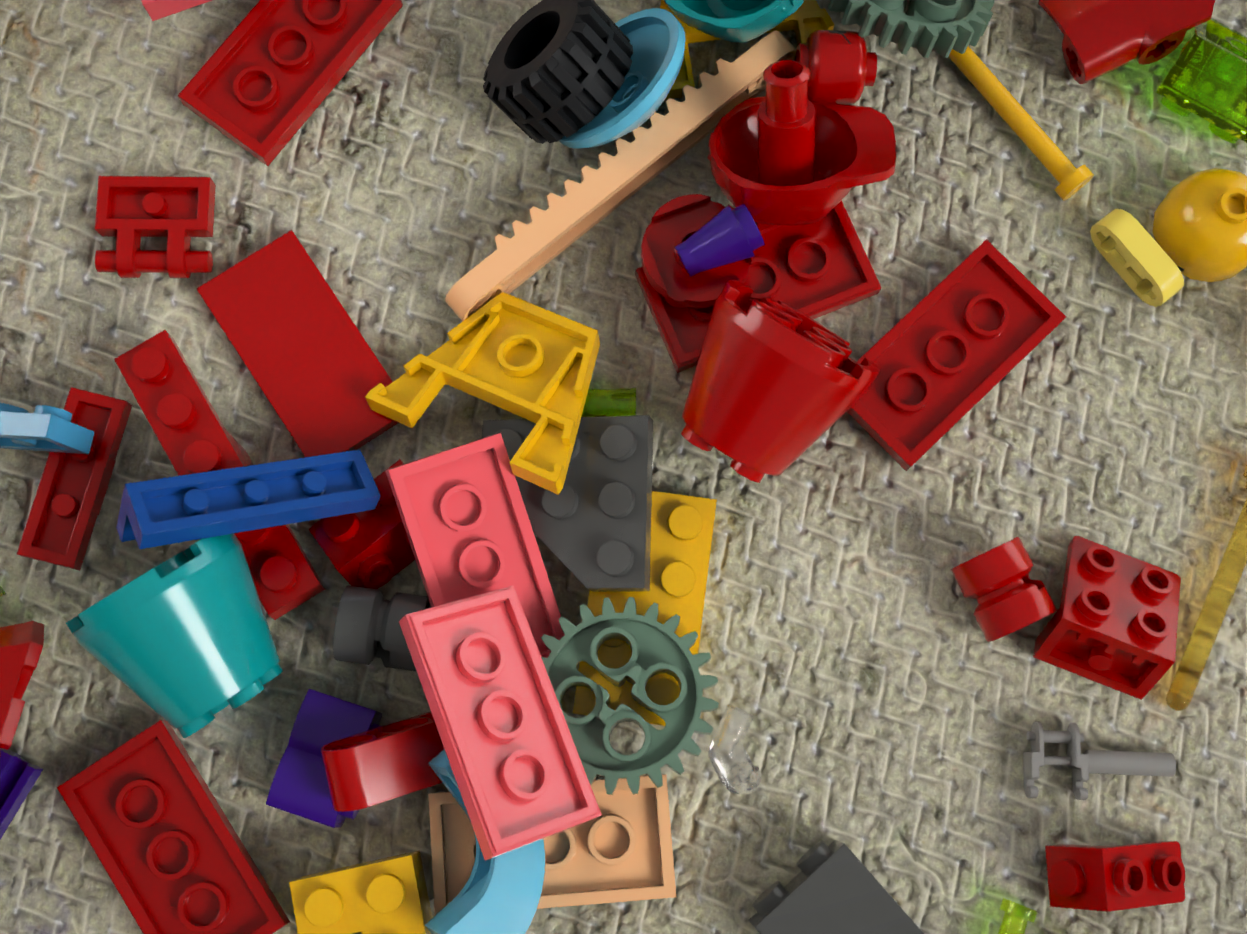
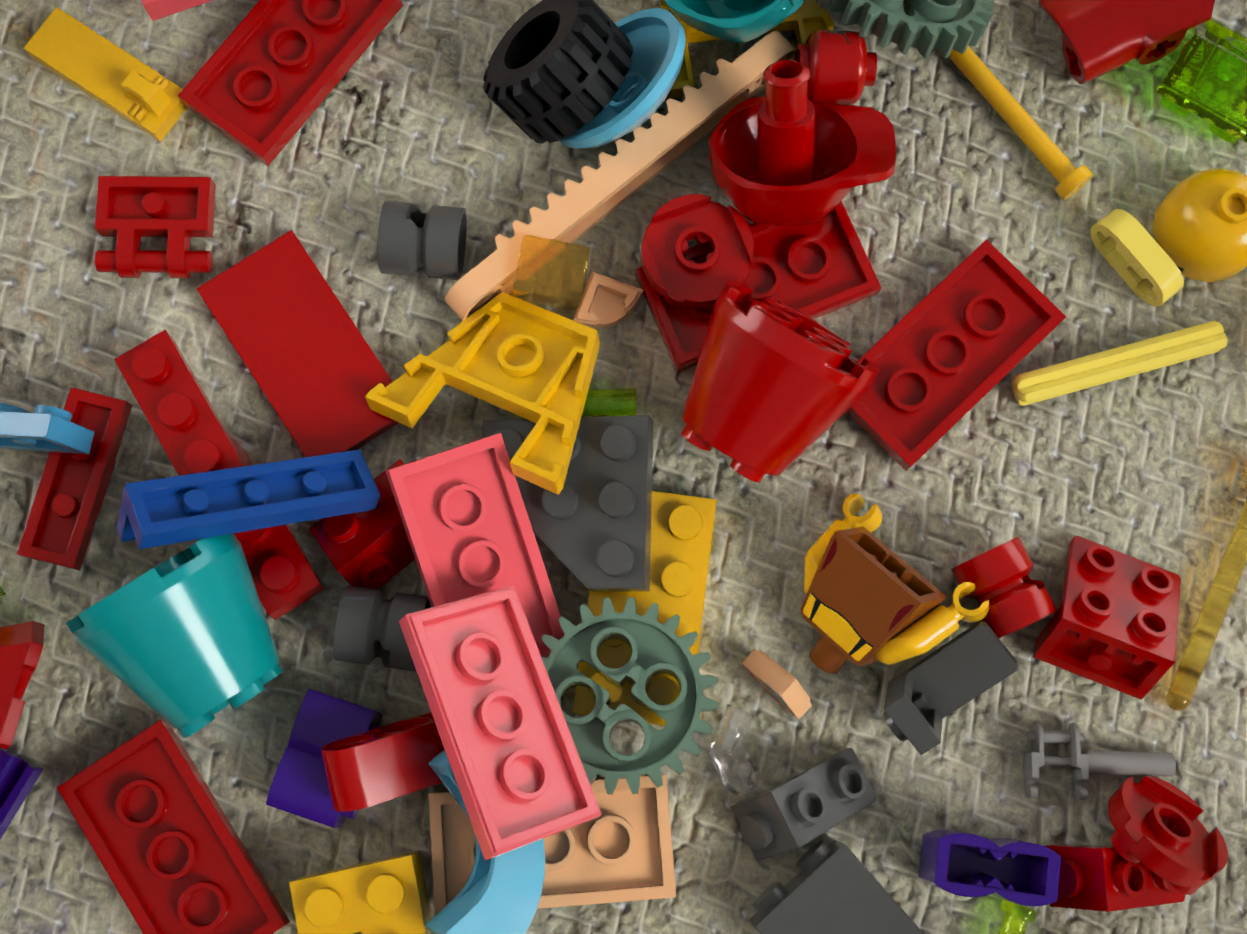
dark purple cone [675,204,765,277] -> none
none -> yellow hinge [23,7,187,143]
none -> dark grey wheel [377,201,467,280]
none -> clear yellow panel [510,235,590,311]
none -> light nougat tile [573,272,644,329]
none -> dark grey bracket [731,748,877,861]
none -> light nougat tile [741,649,812,720]
none -> torso [800,494,989,674]
none -> dark grey bracket [883,621,1018,755]
none -> dark purple brick [918,829,1061,906]
none -> light yellow axle [1011,321,1228,406]
none -> red plate [1108,776,1228,895]

